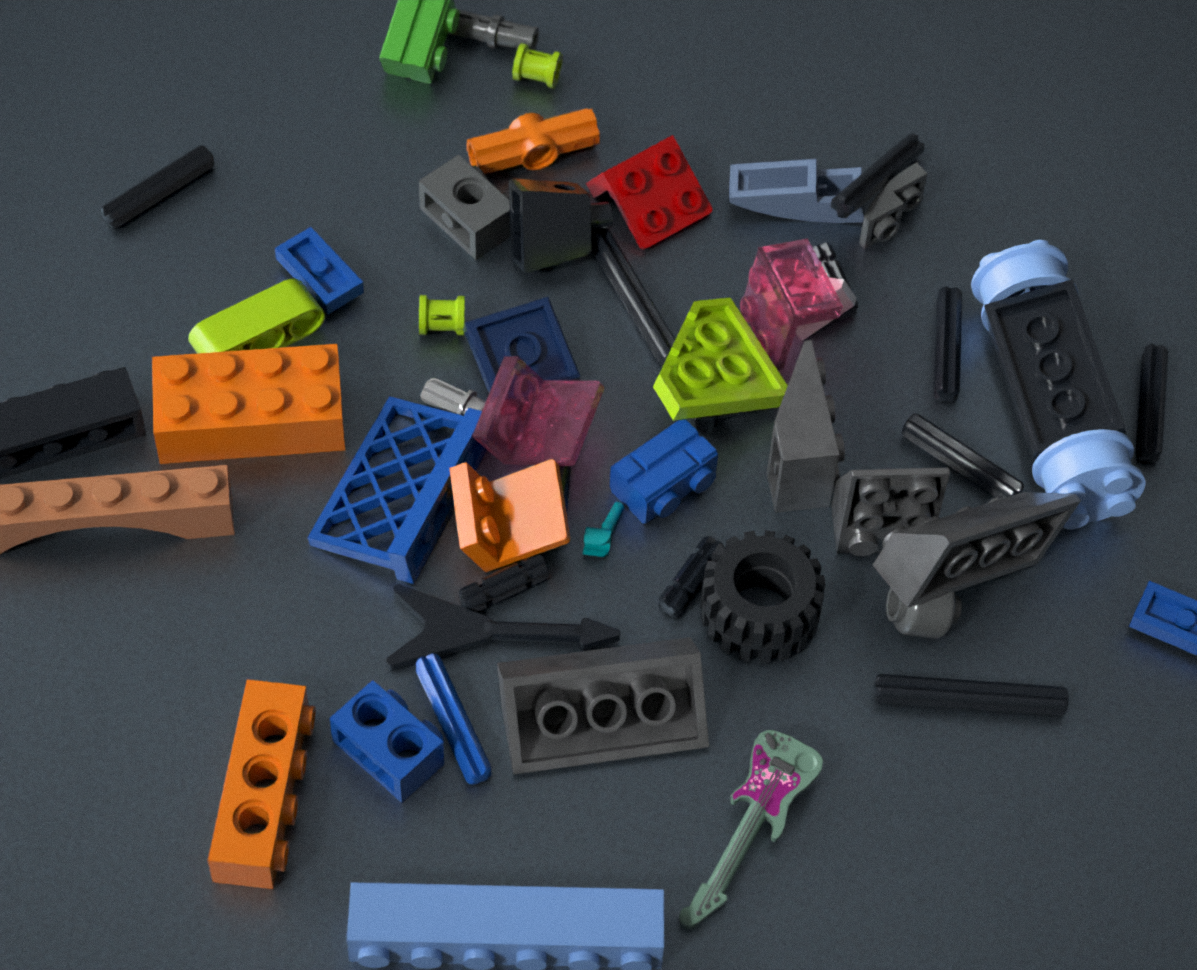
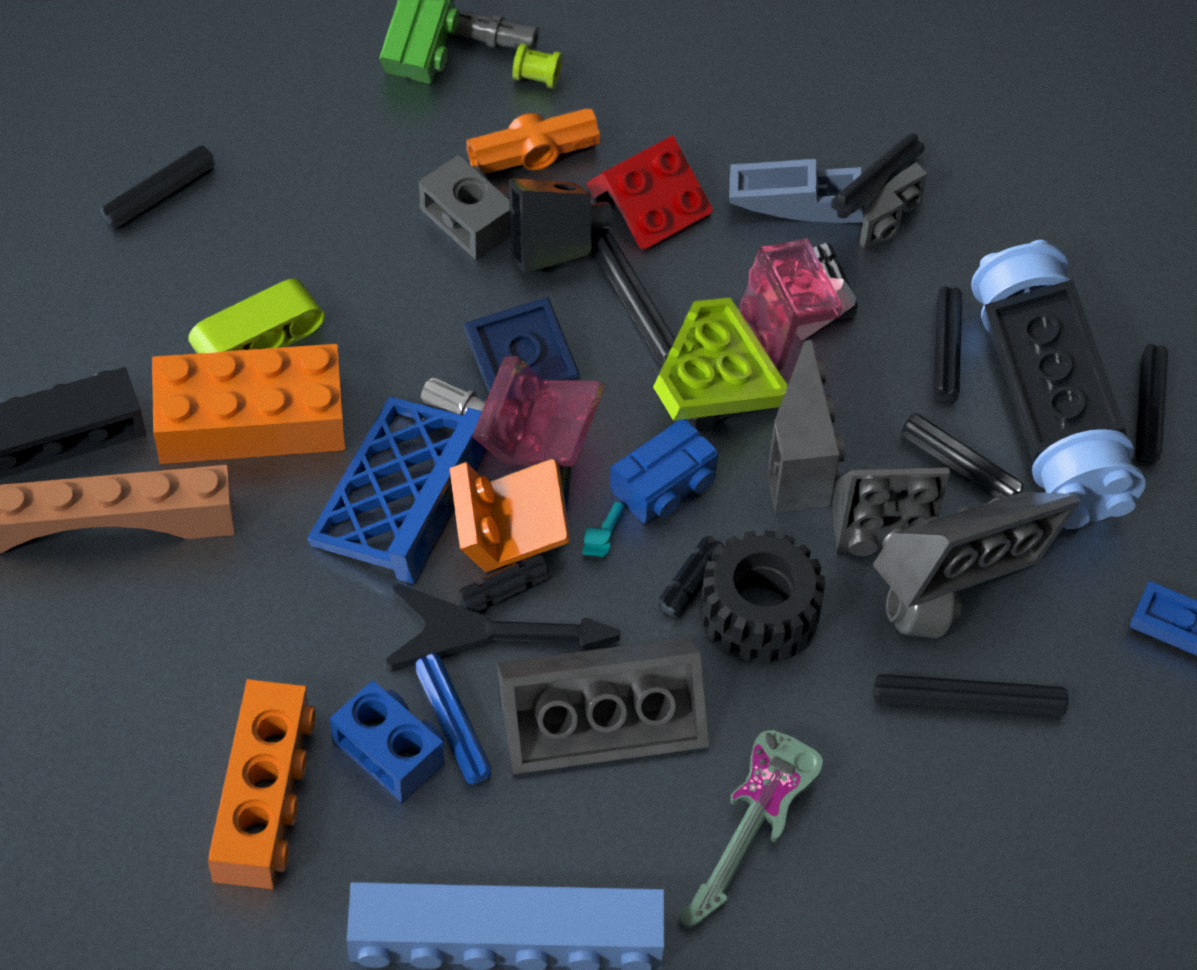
blue plate [275,227,364,314] -> none
lime bush [419,295,465,336] -> none

